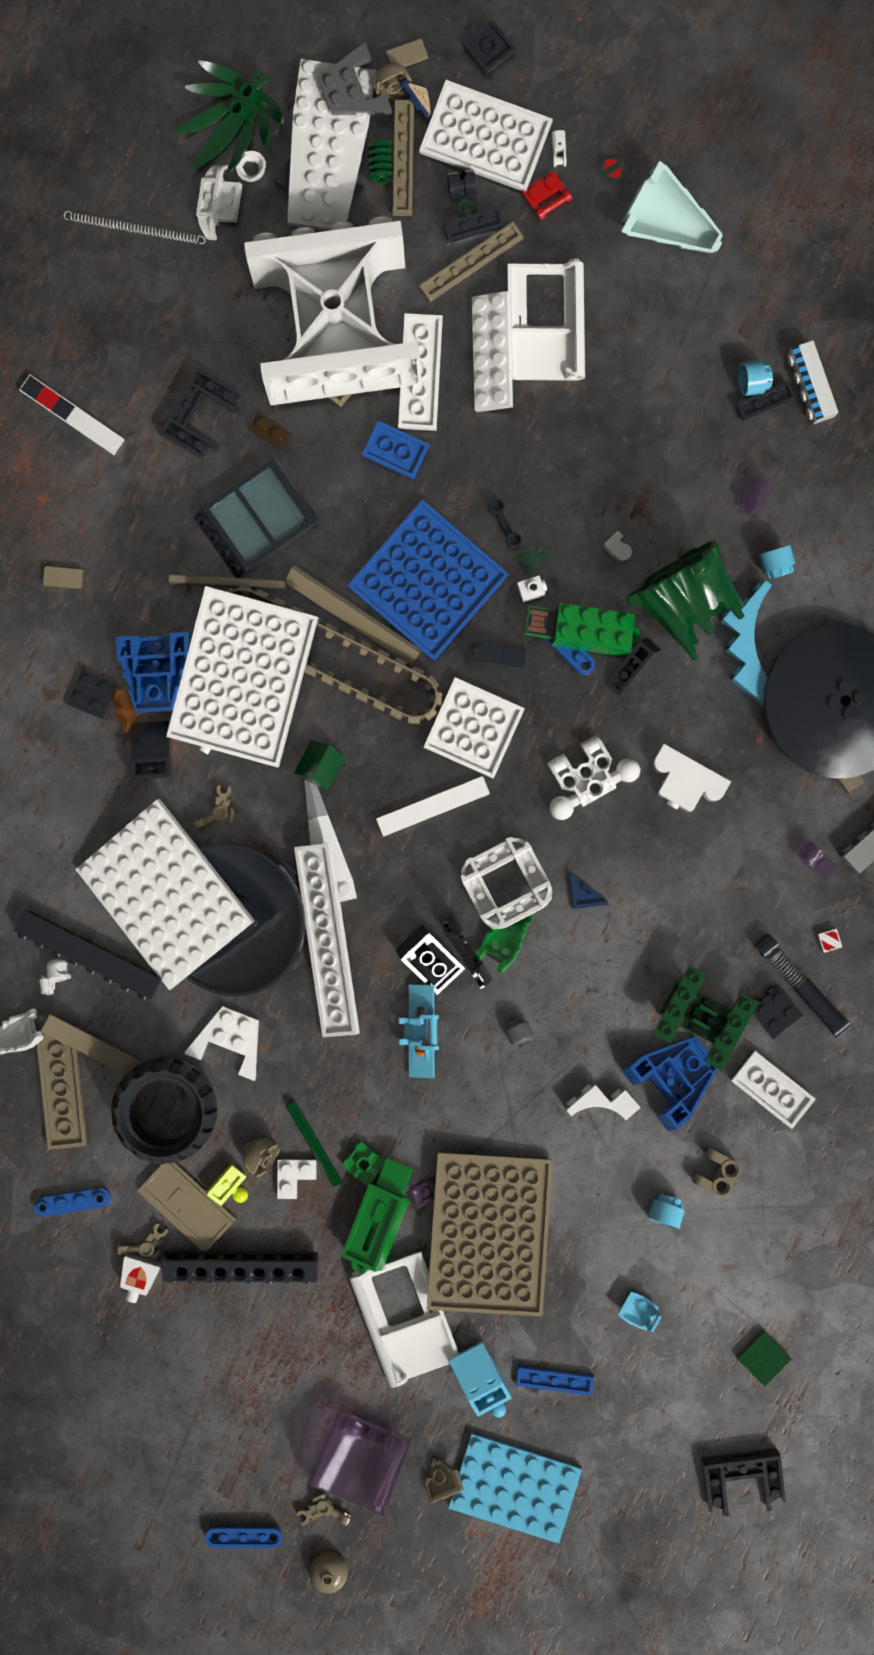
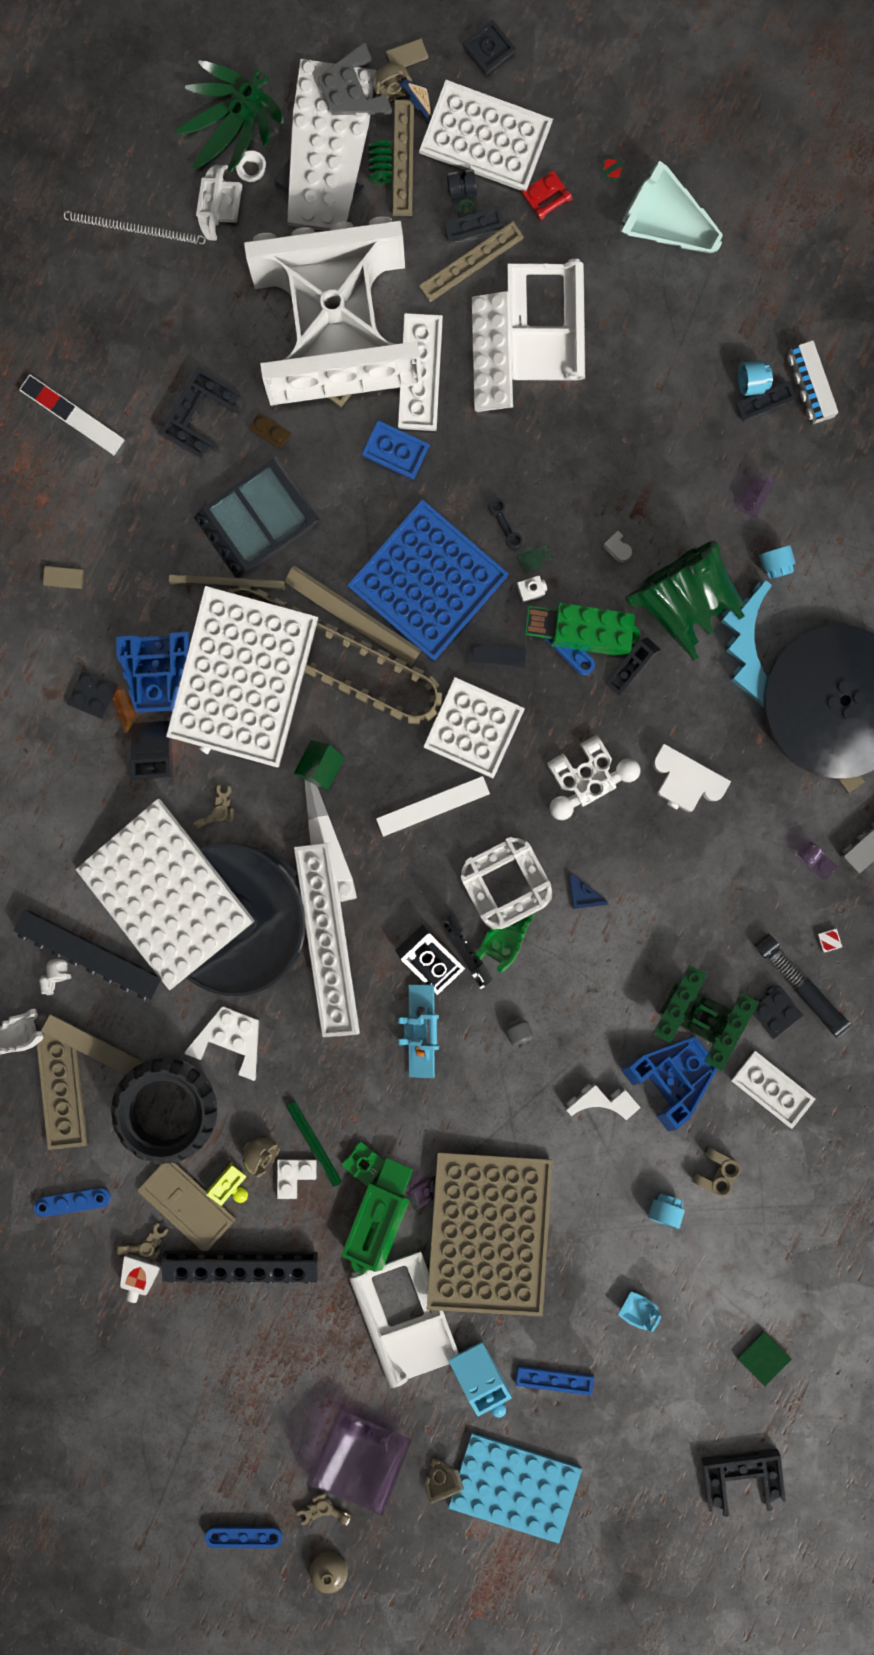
white bar [552,130,566,167] -> none

